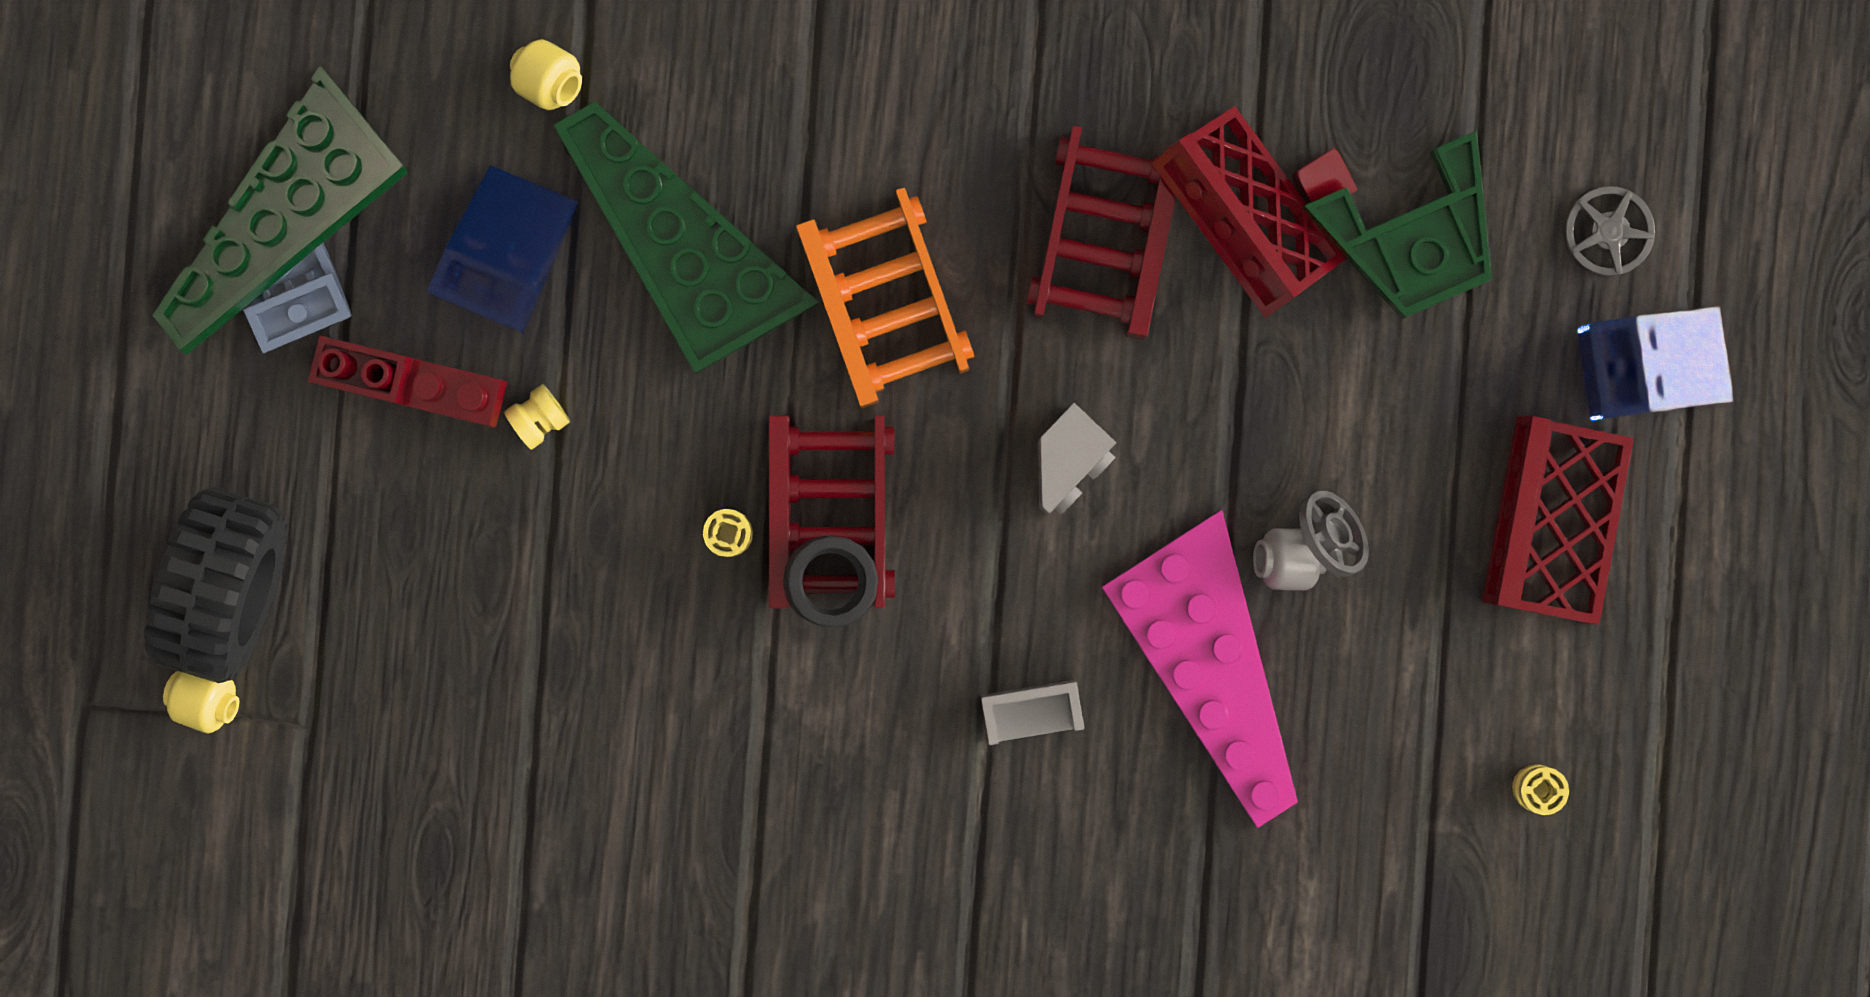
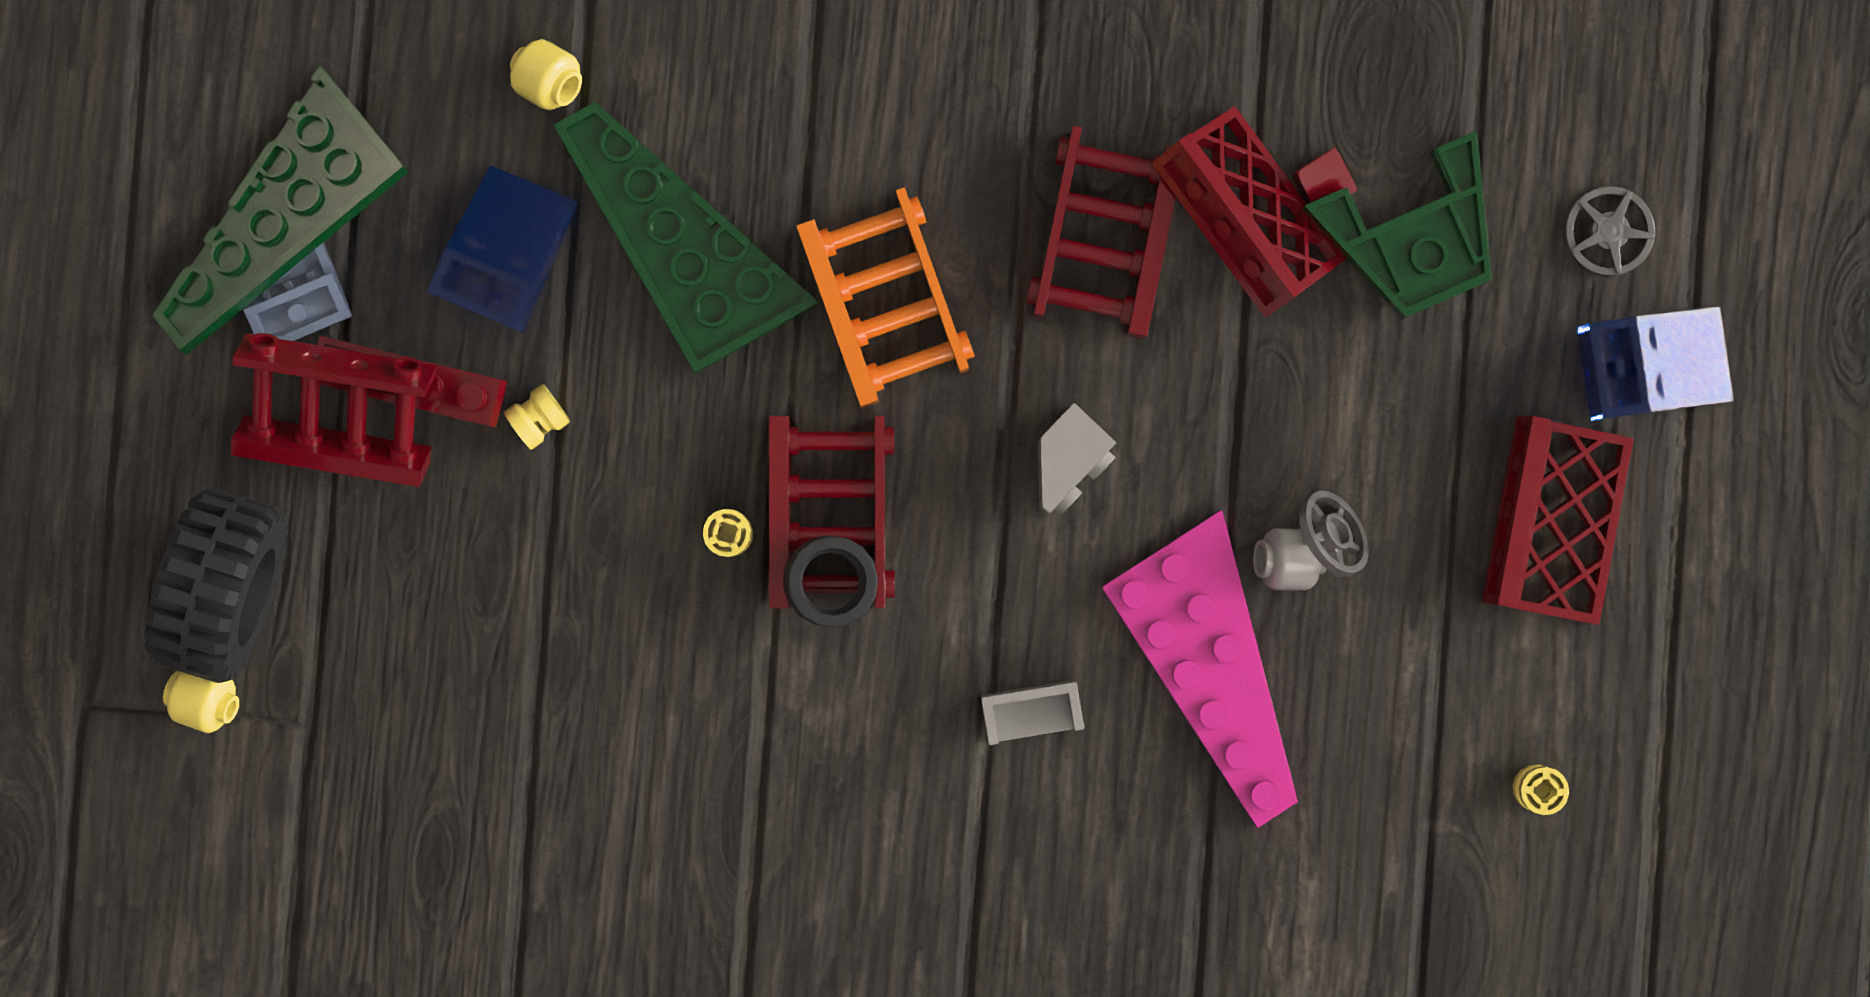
none -> dark red fence [231,333,437,487]

